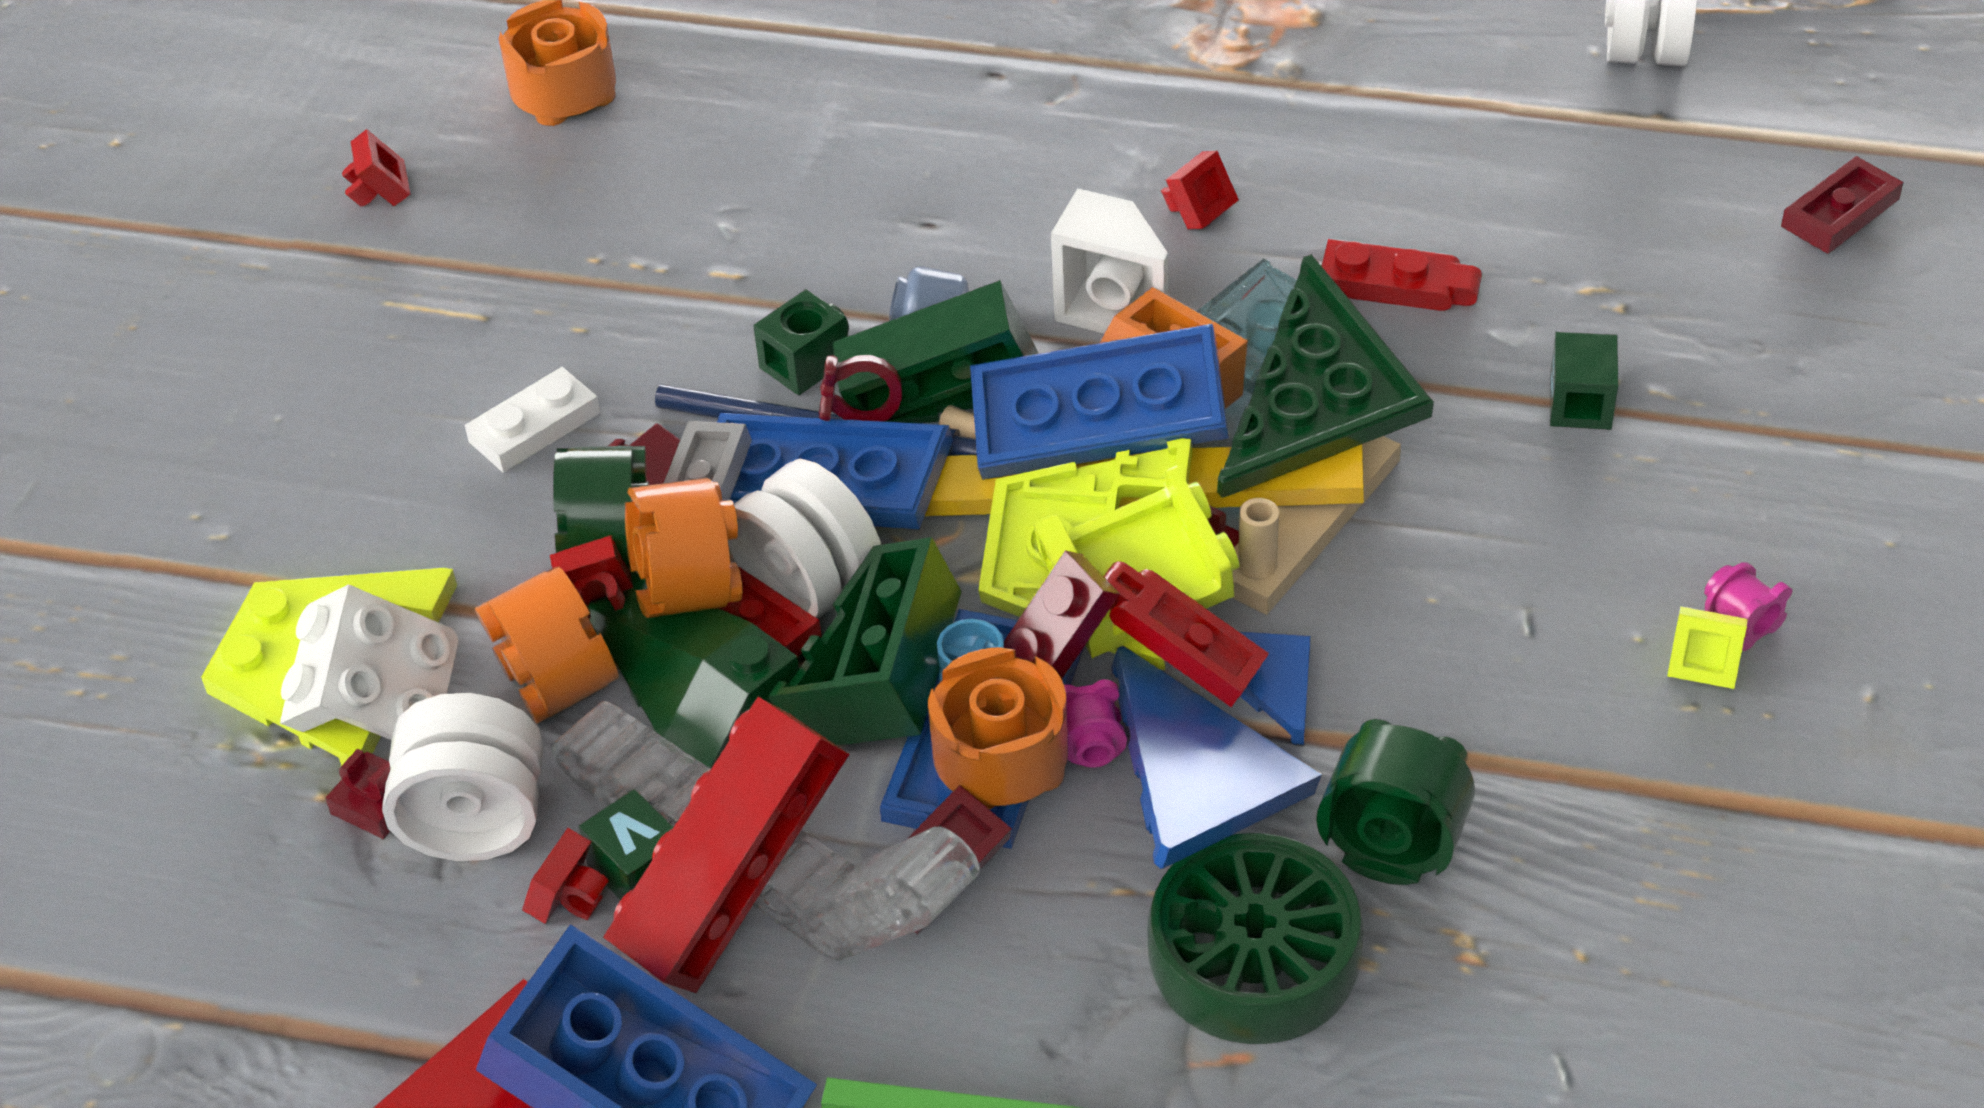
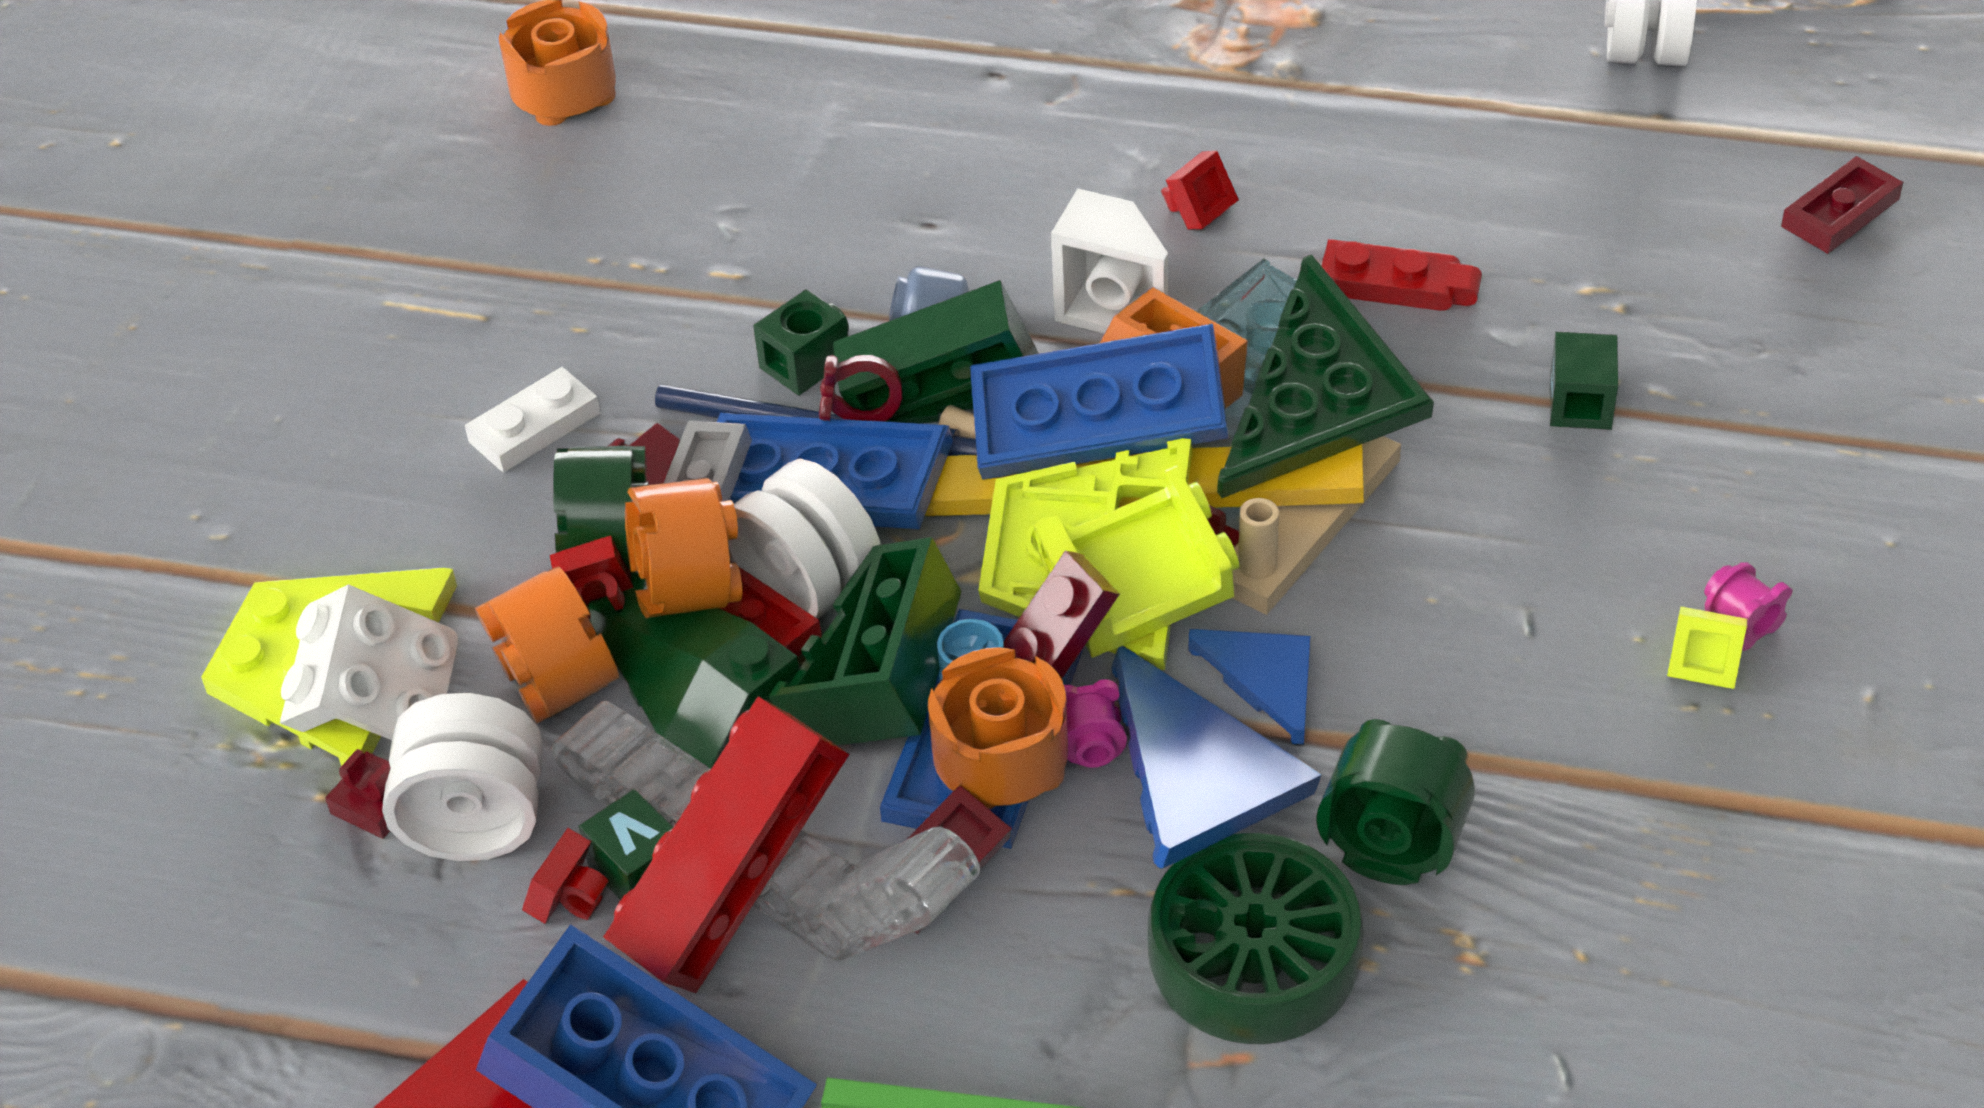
red tile [342,129,411,207] -> none
red hinge [1103,561,1269,707] -> none

